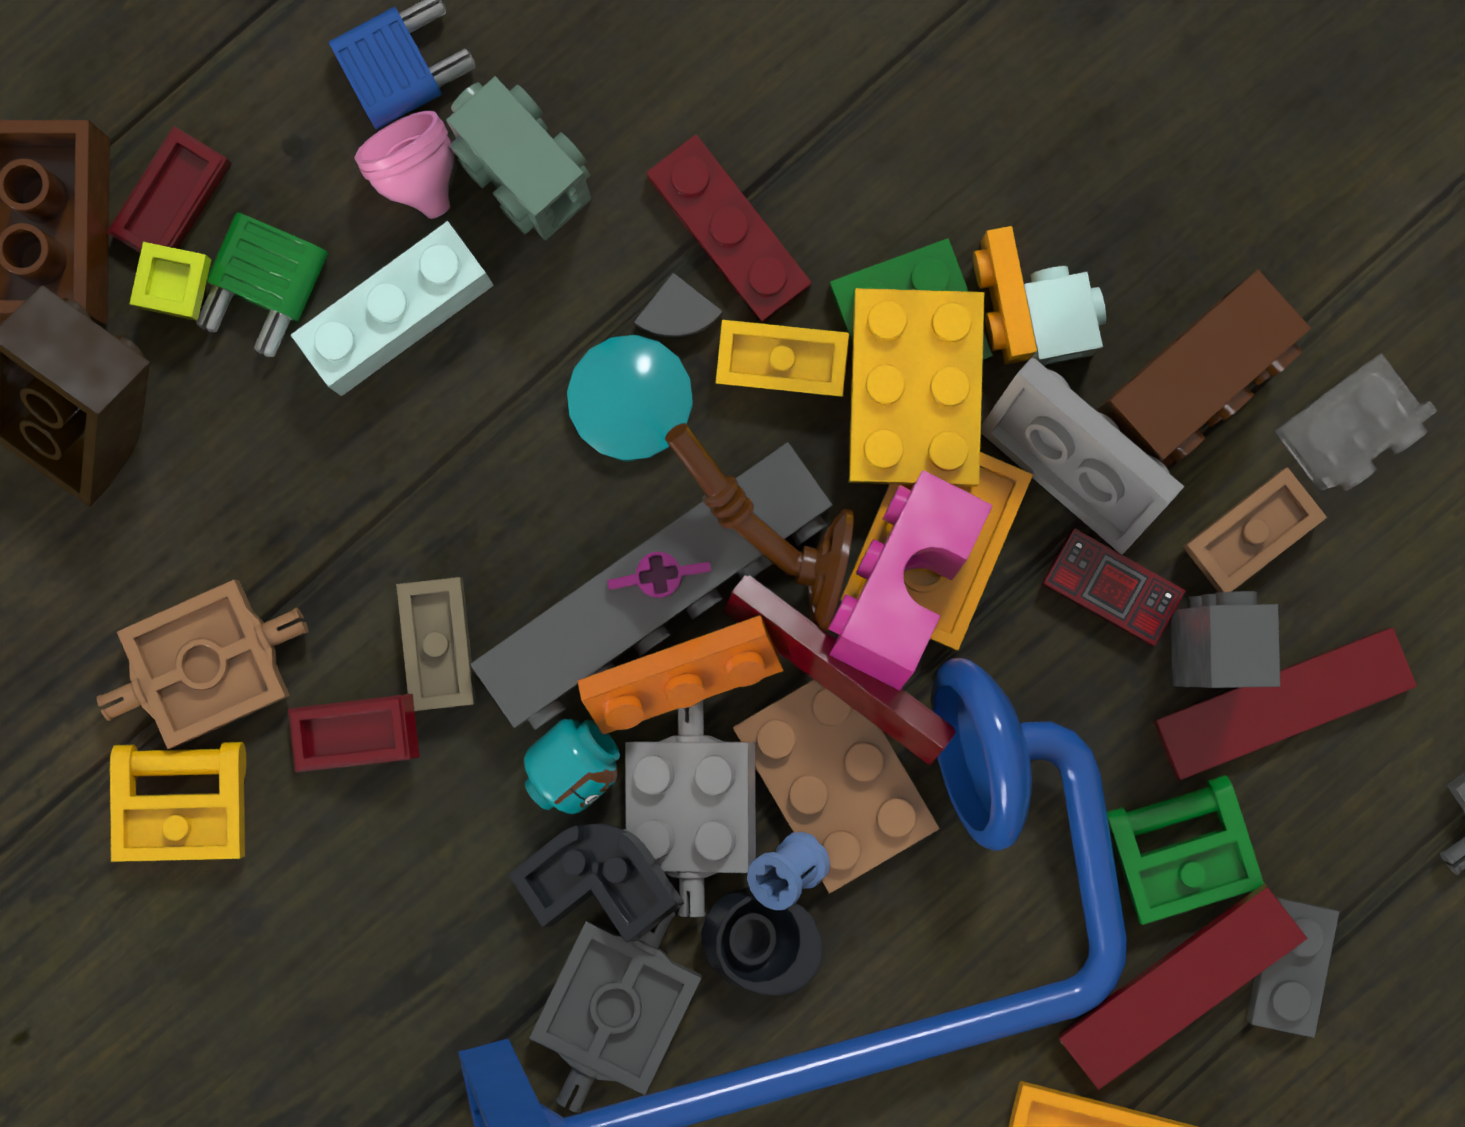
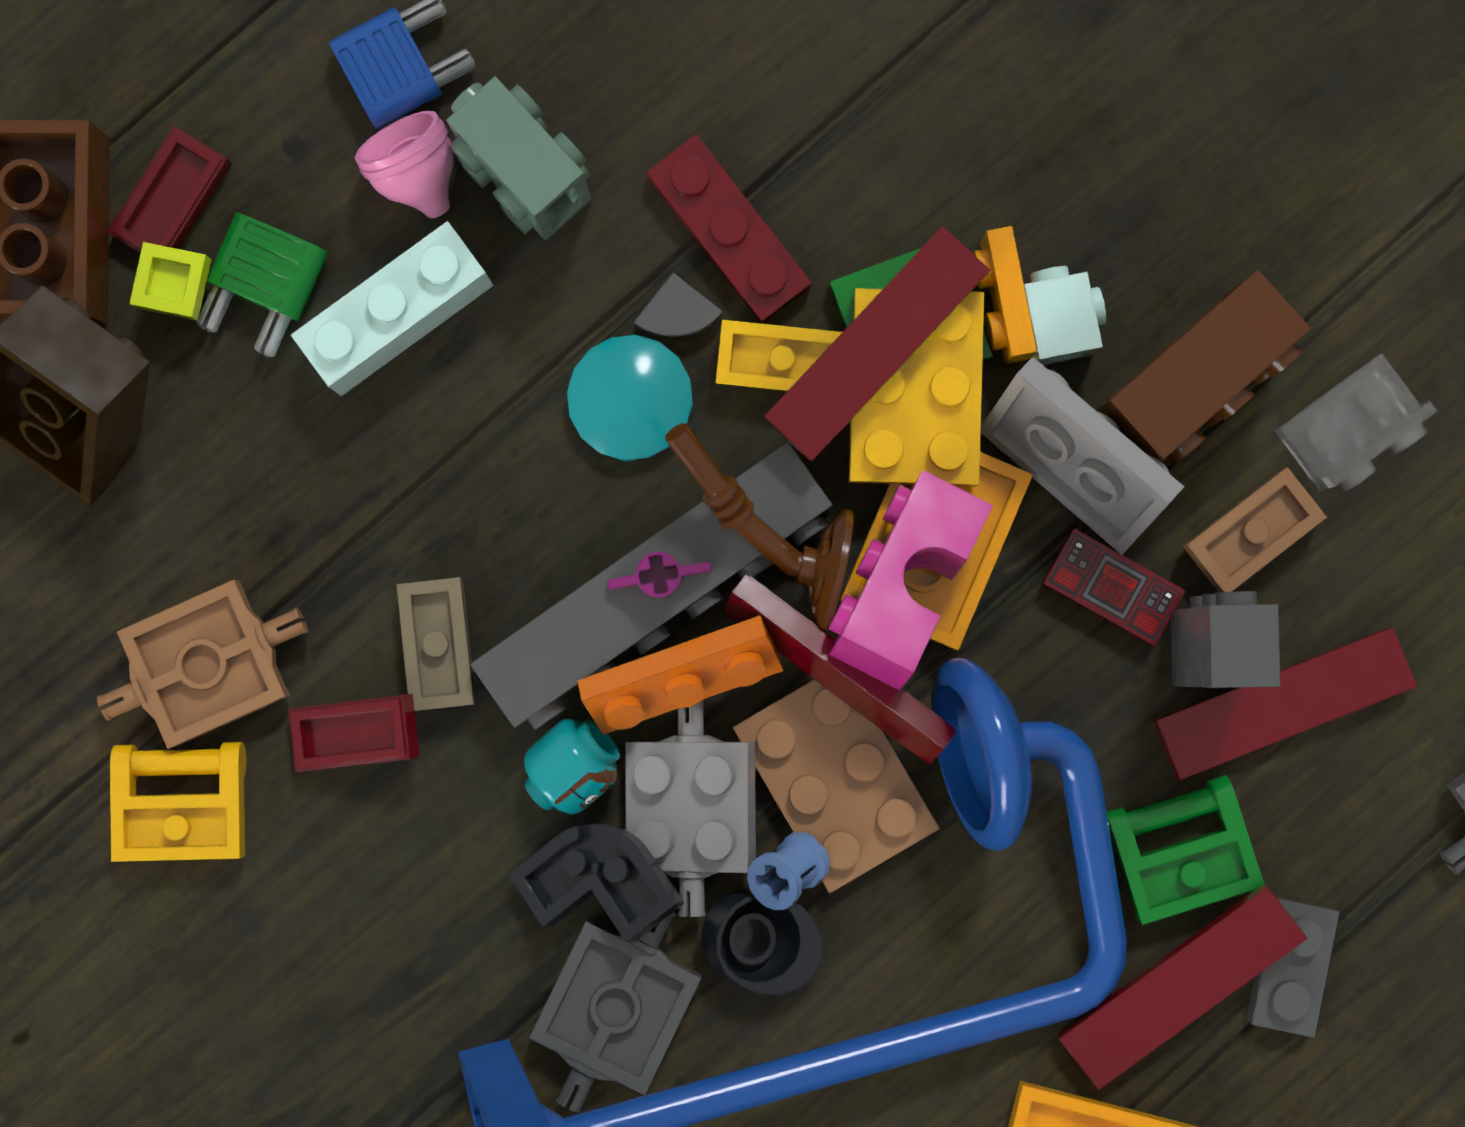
none -> dark red tile [764,226,990,463]

